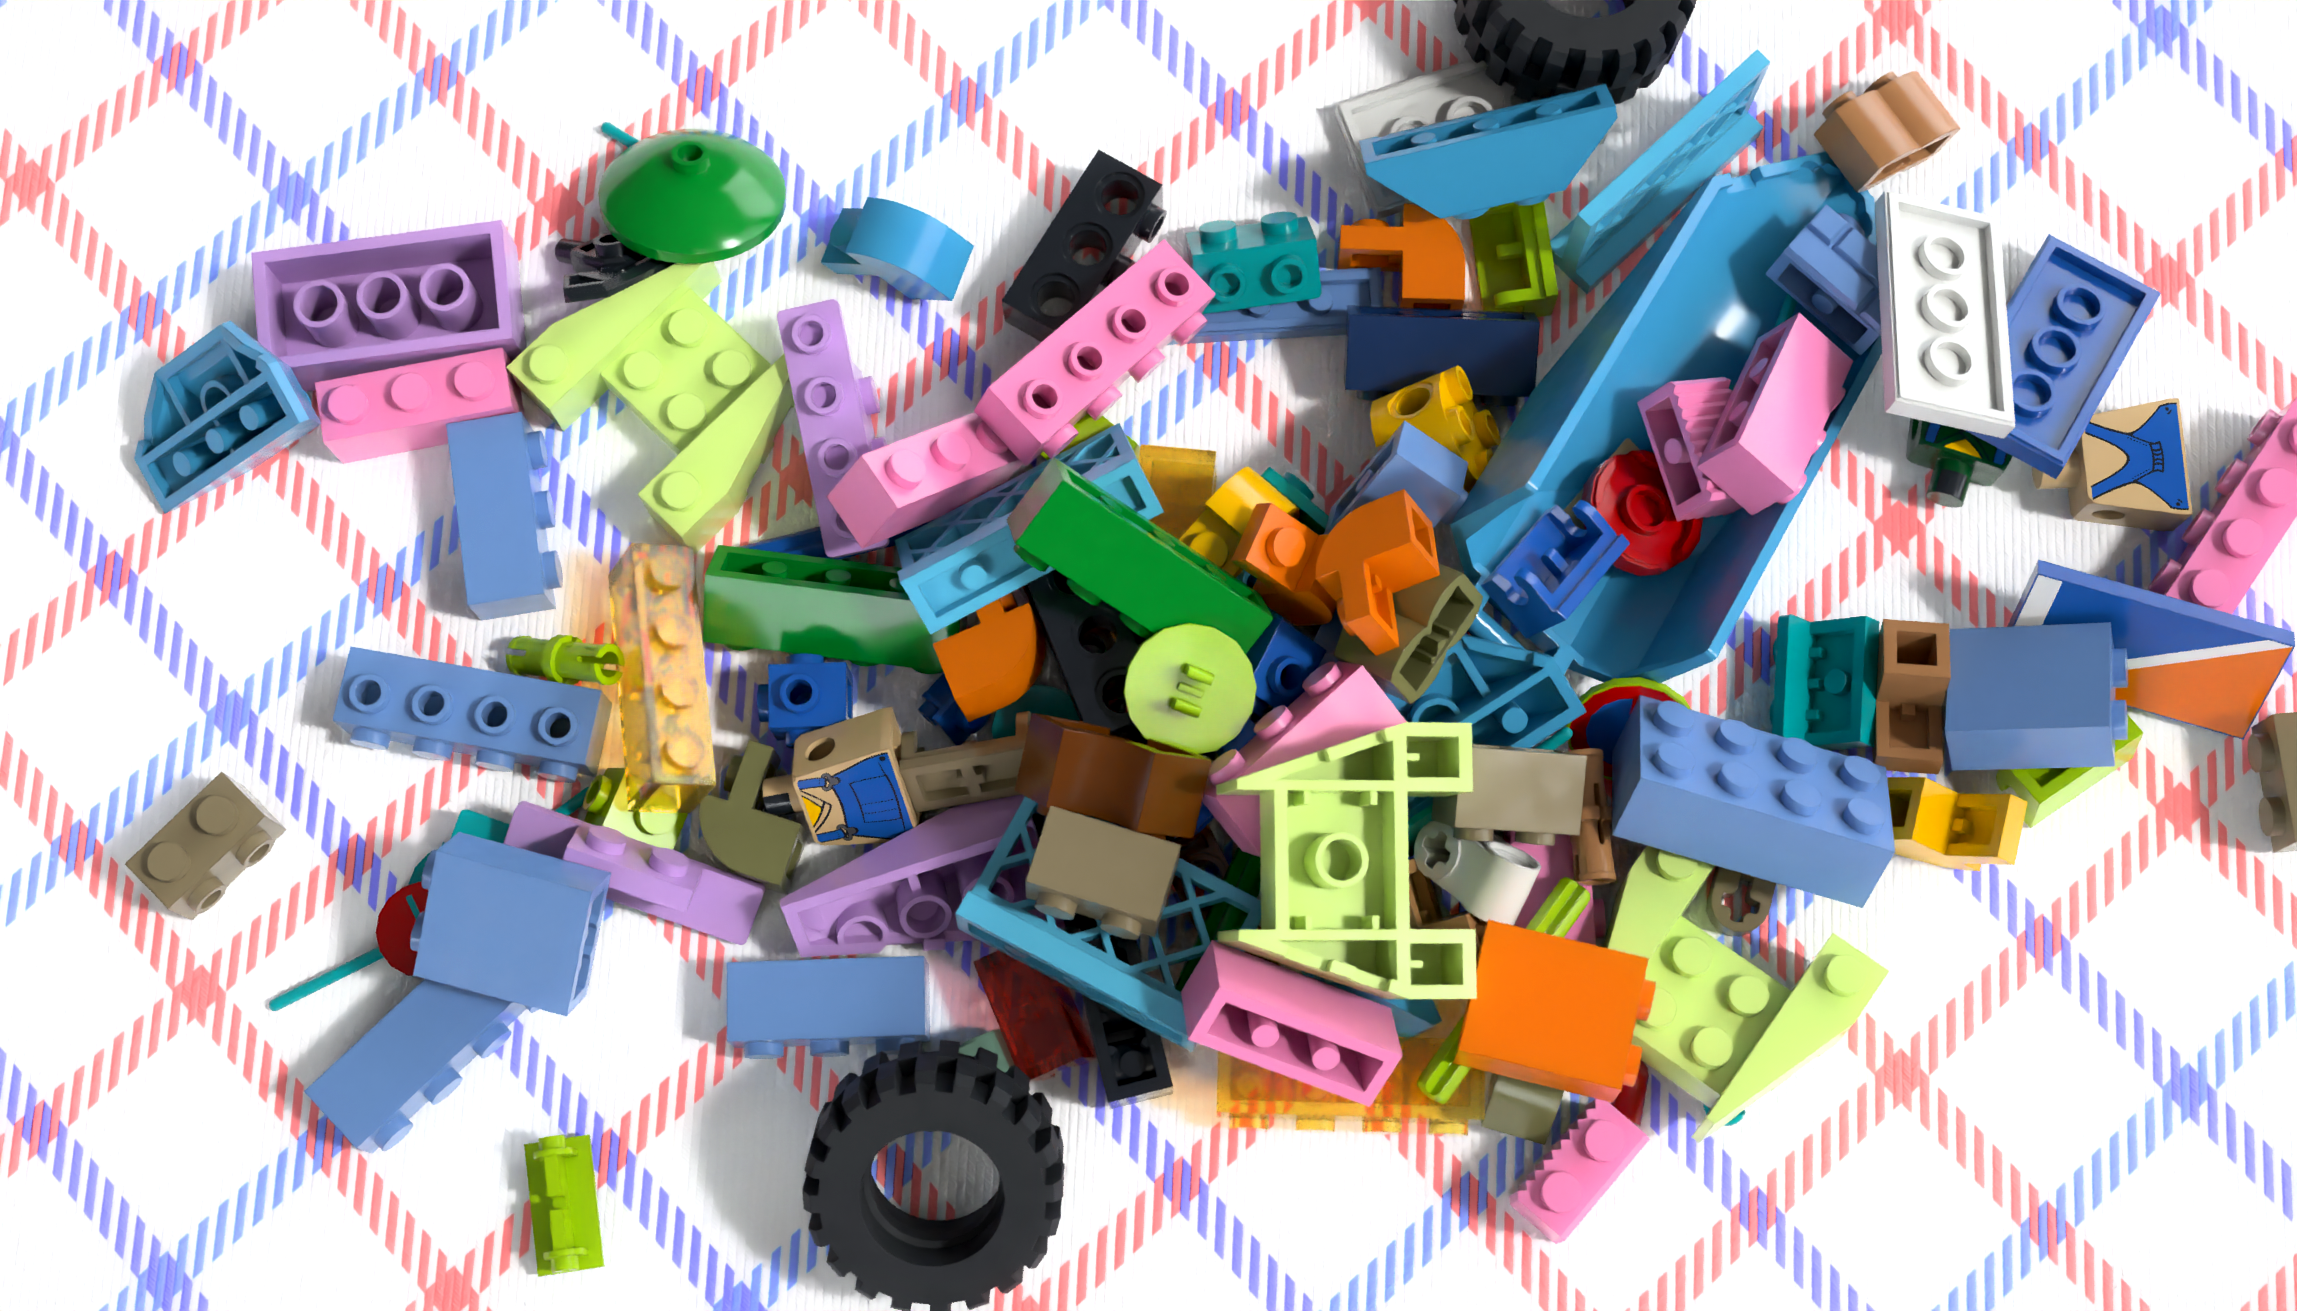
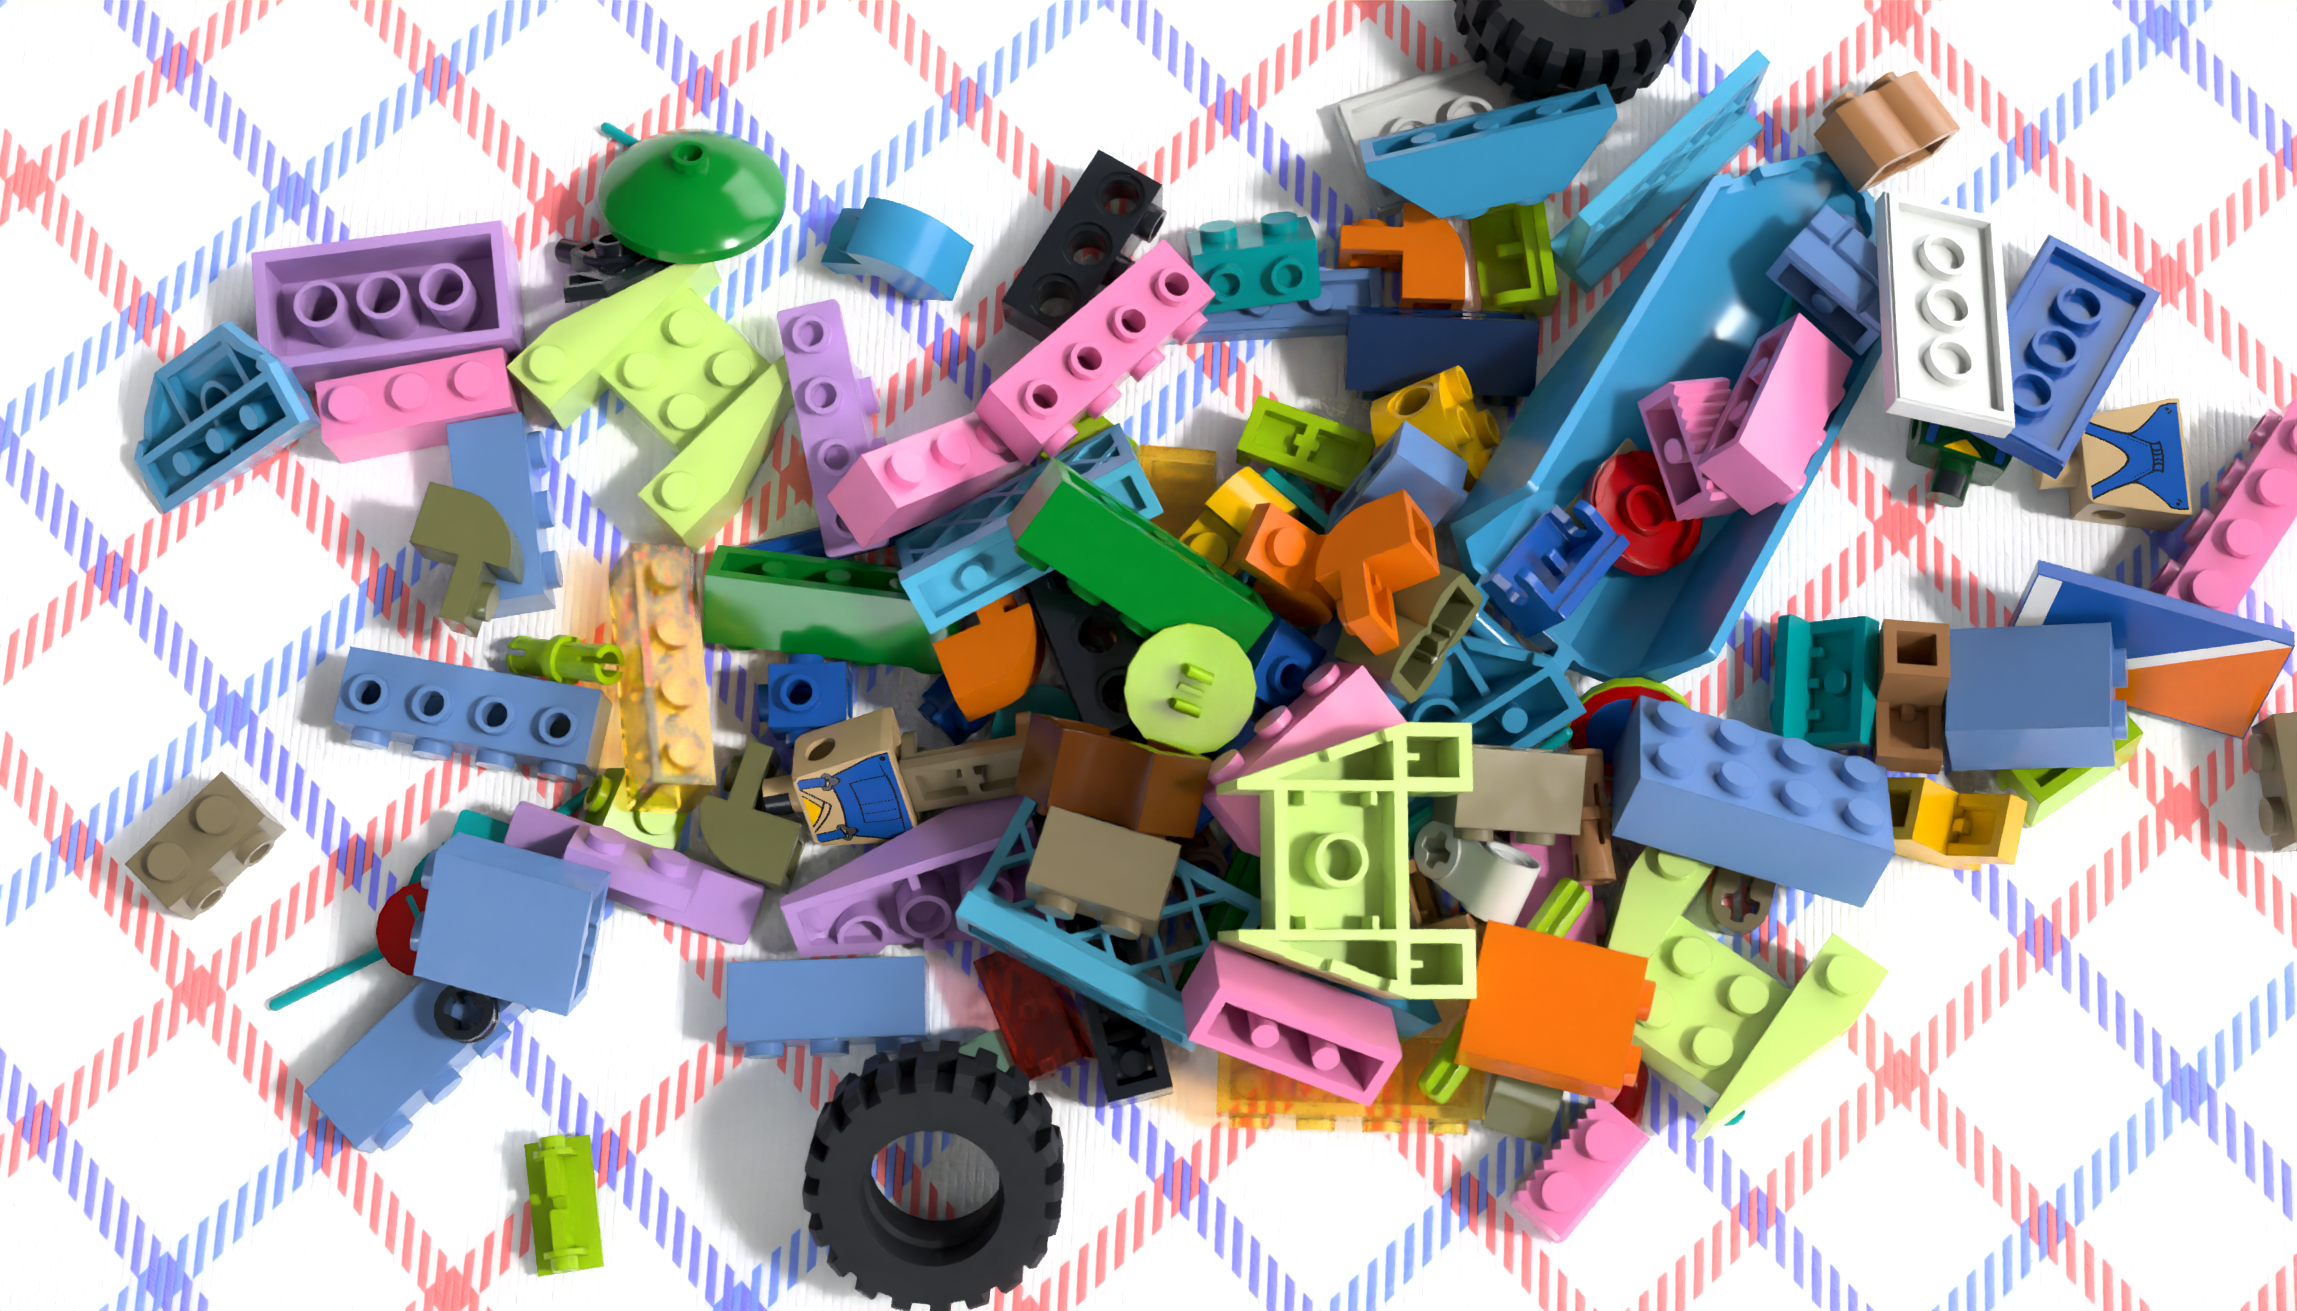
none -> olive brick [409,482,524,638]
none -> black bush [434,985,500,1044]
none -> lime hinge [1236,395,1376,492]

